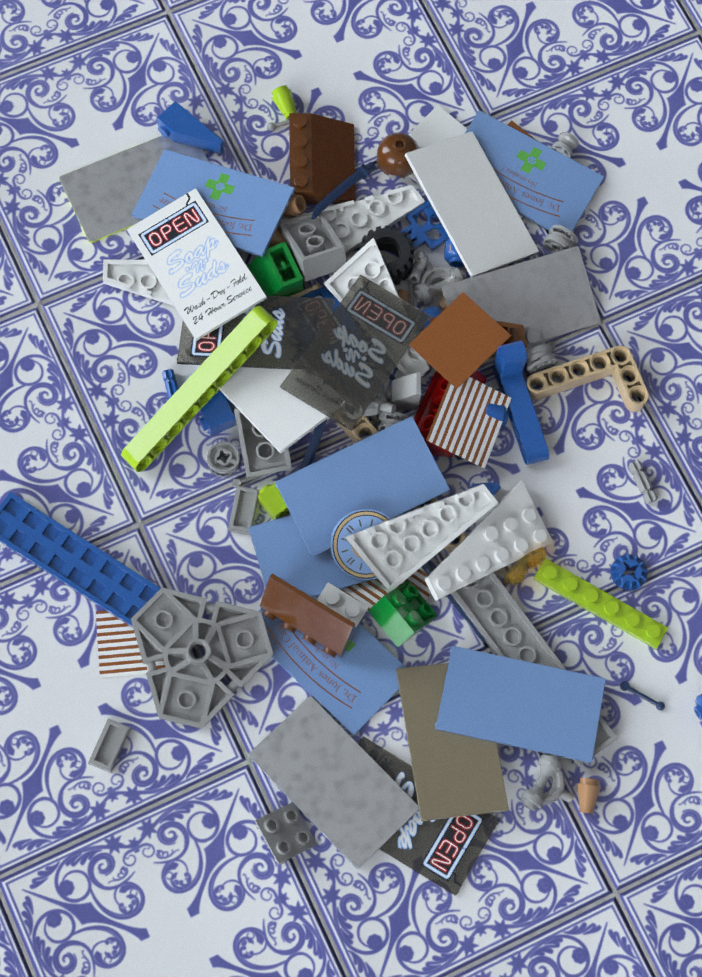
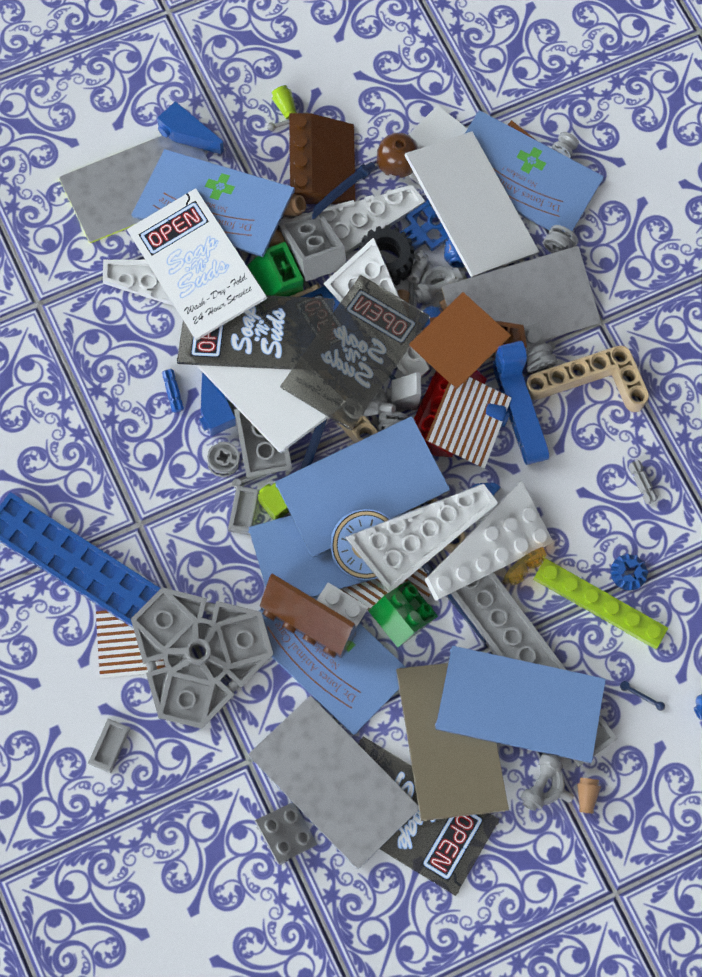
beam [121,306,278,472] -> none

